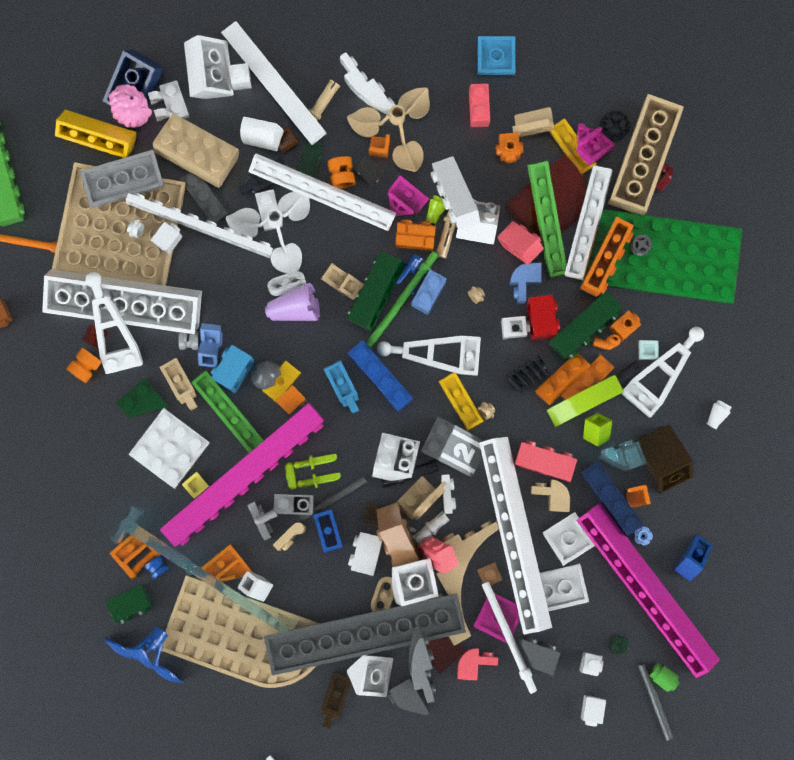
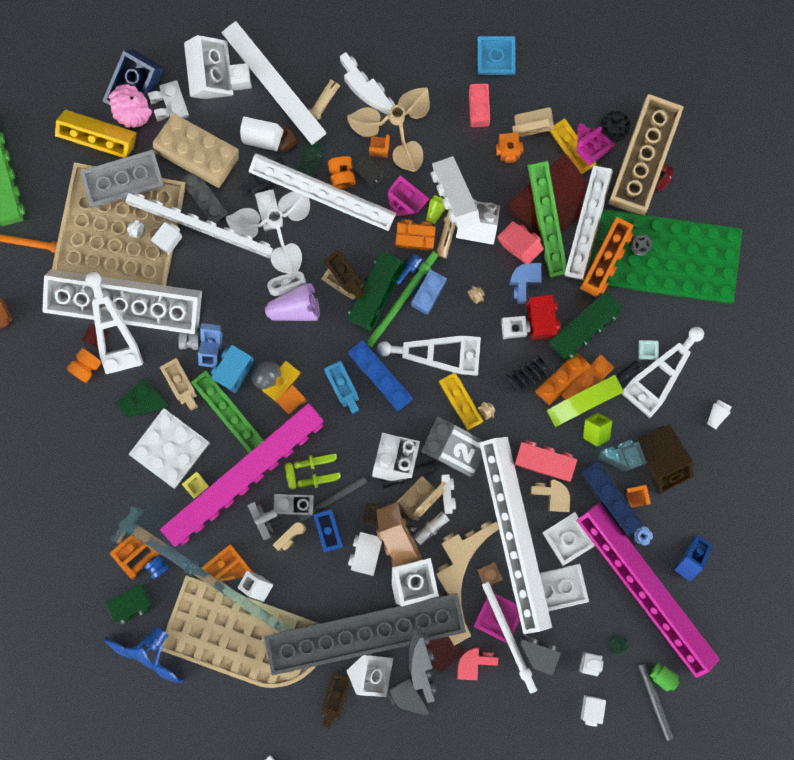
tan plate [371,577,394,612] -> none
coral brick [417,536,459,574] -> none
orange arm [592,334,621,350] -> none
orange brick [609,310,641,342] -> none
none -> dark brown hinge [324,249,365,299]

